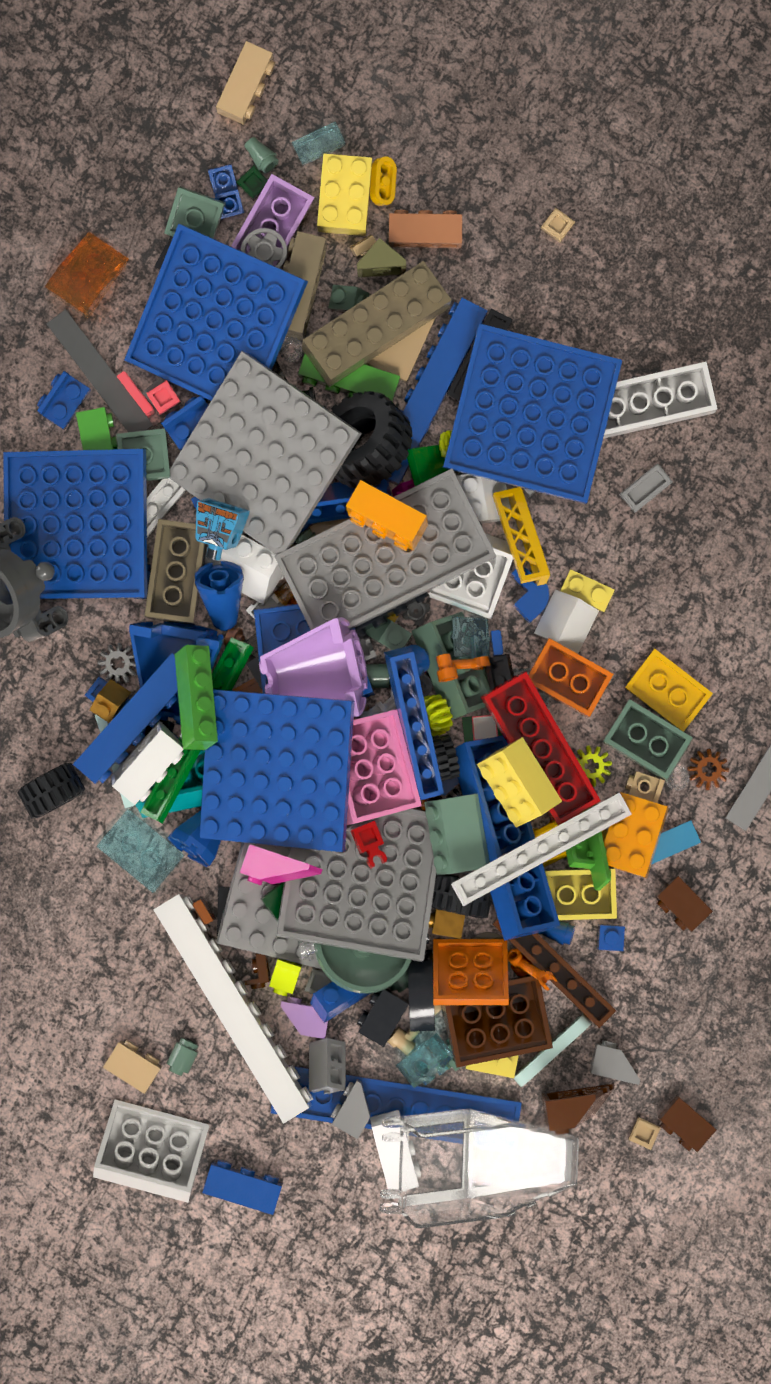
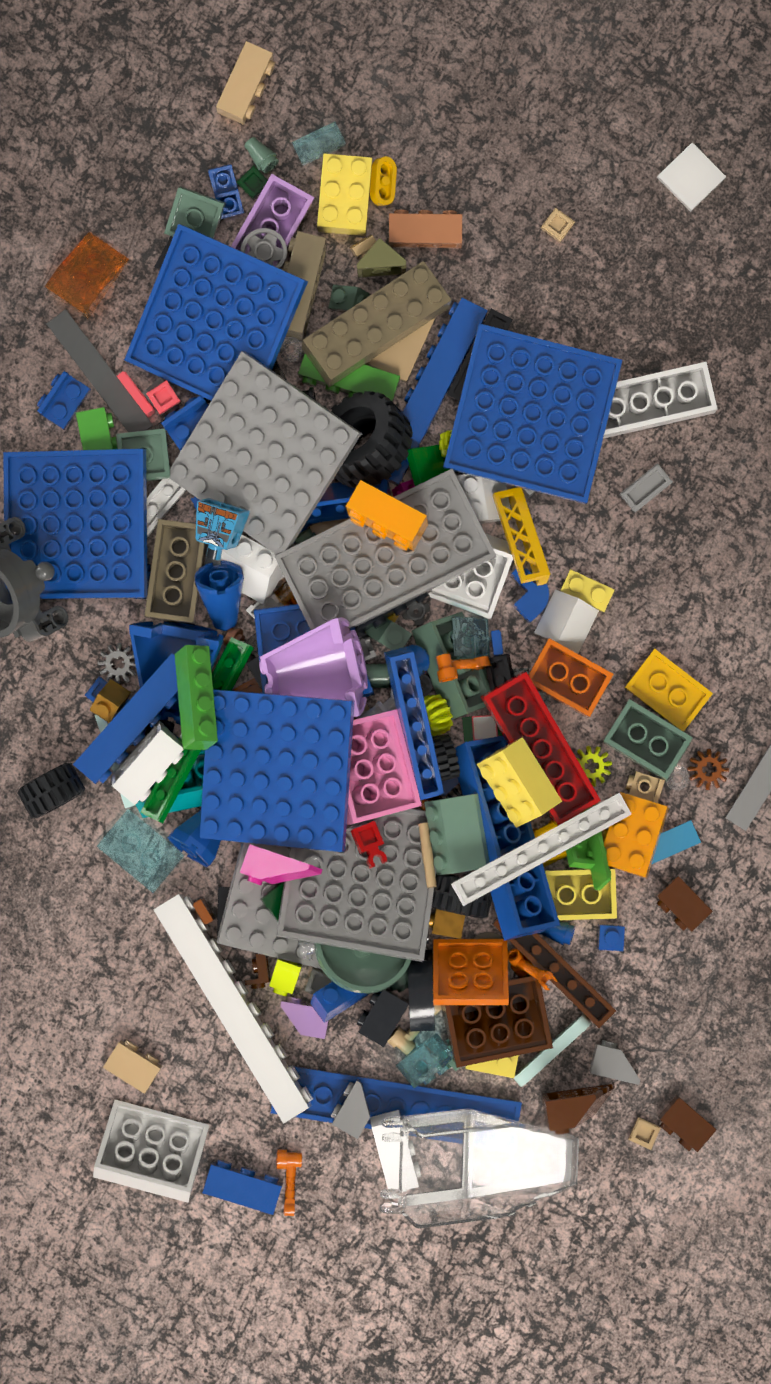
sand green brick [166,1037,199,1076] -> none
light grey hinge [309,1038,346,1094] -> none
none -> orange brick [276,1149,302,1216]
none -> tan piece [418,823,437,888]
none -> white tile [657,142,726,212]

